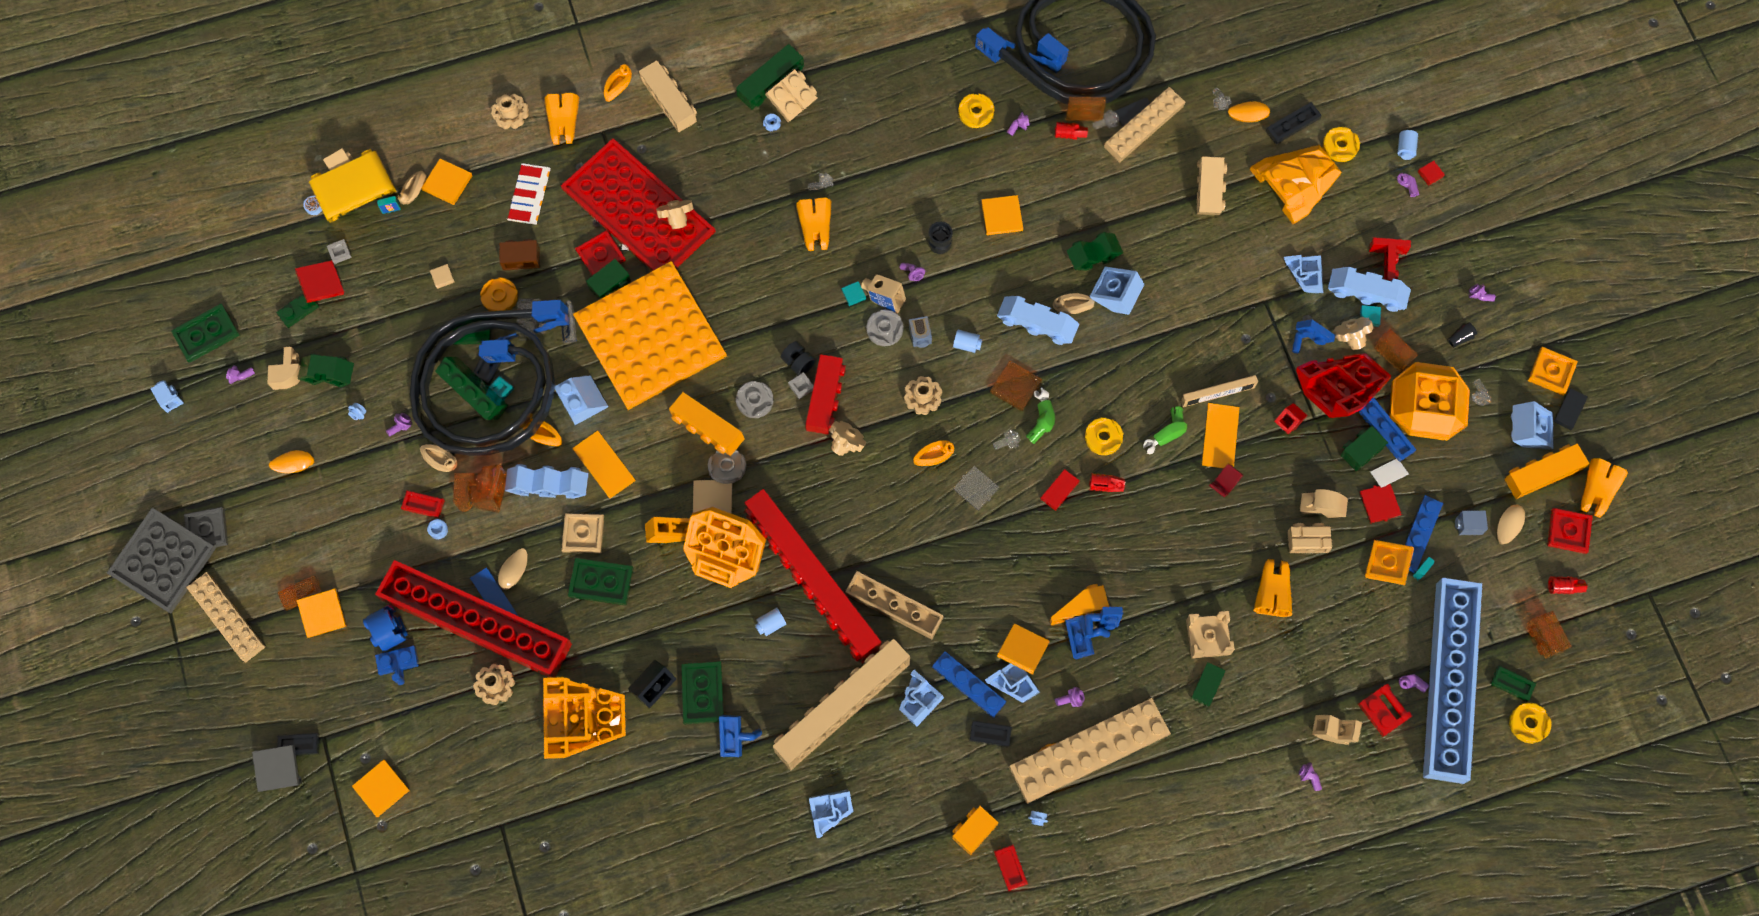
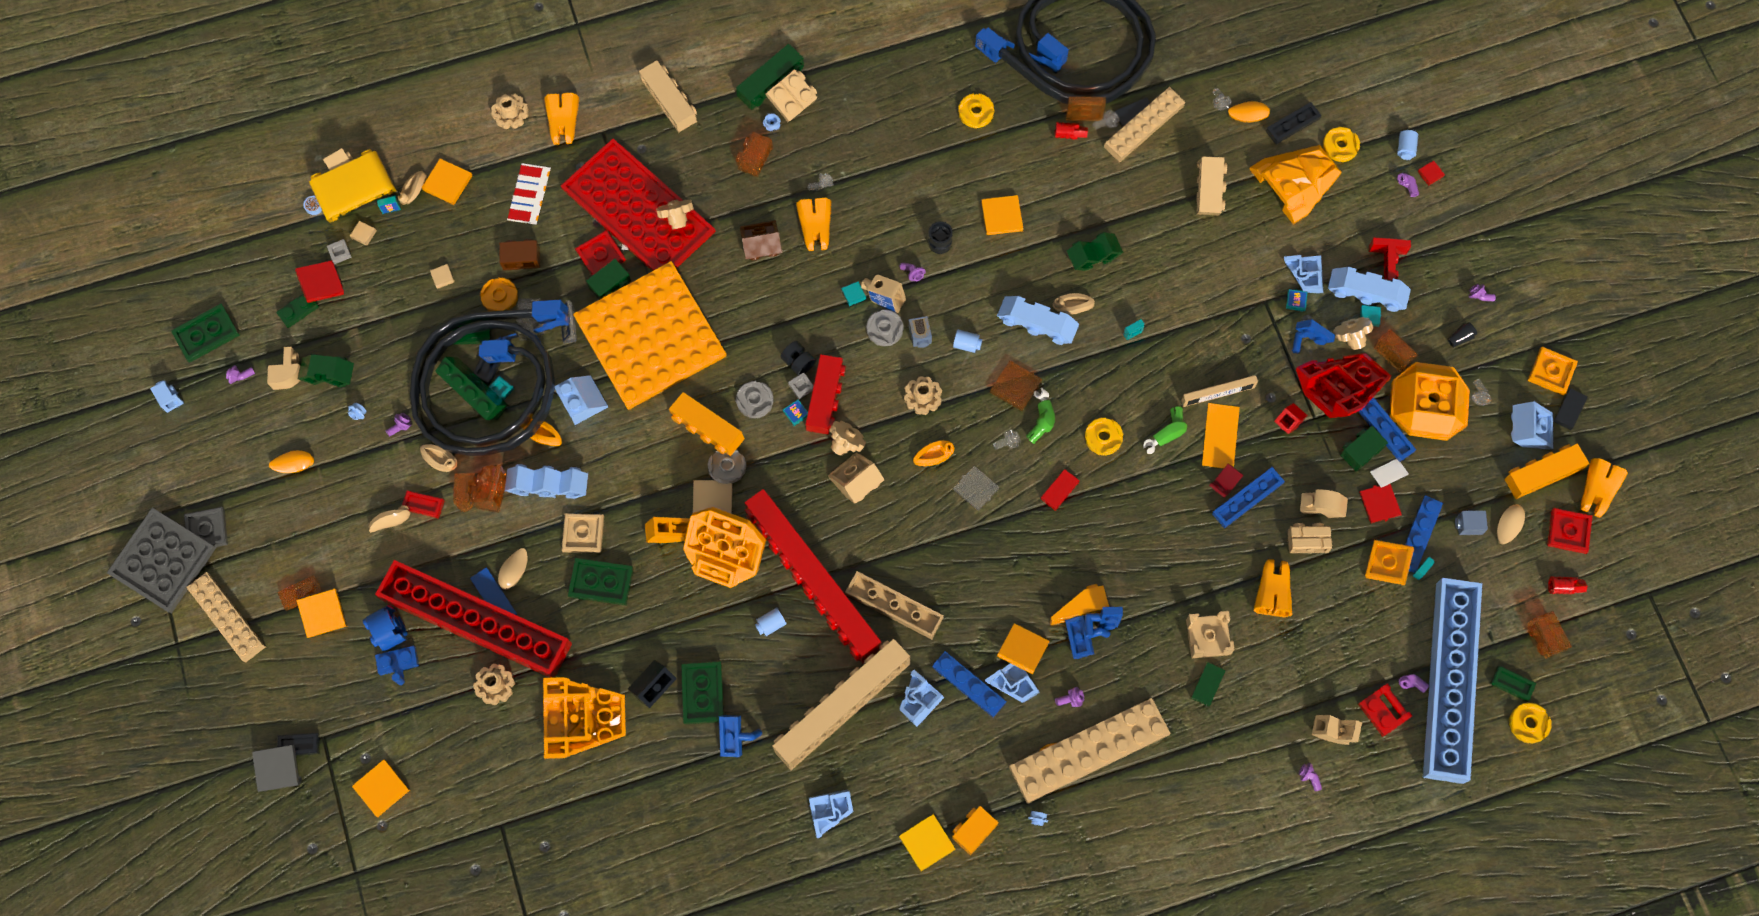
light blue tile [427,519,448,539] -> none
light orange sticker [572,431,636,499] -> none
light orange arm [604,64,632,102] -> none
black tile [969,721,1012,747] -> none
red tile [994,845,1028,891] -> none
medium lavender plate [1007,112,1030,136] -> none
red hinge [1089,473,1125,492] -> none
light blue slope [1090,267,1144,315] -> none
none -> tan tile [350,221,376,246]
none -> tan arm [369,505,411,533]
none -> clear orange brick [736,132,773,177]
none -> reddish brown slope [740,220,782,260]
none -> tile [783,400,808,426]
none -> tan slope [828,452,884,504]
none -> yellow tile [899,814,955,871]
none -> teal tile [1123,319,1145,340]
none -> blue plate [1212,467,1285,529]
none -> tile [1286,289,1307,311]

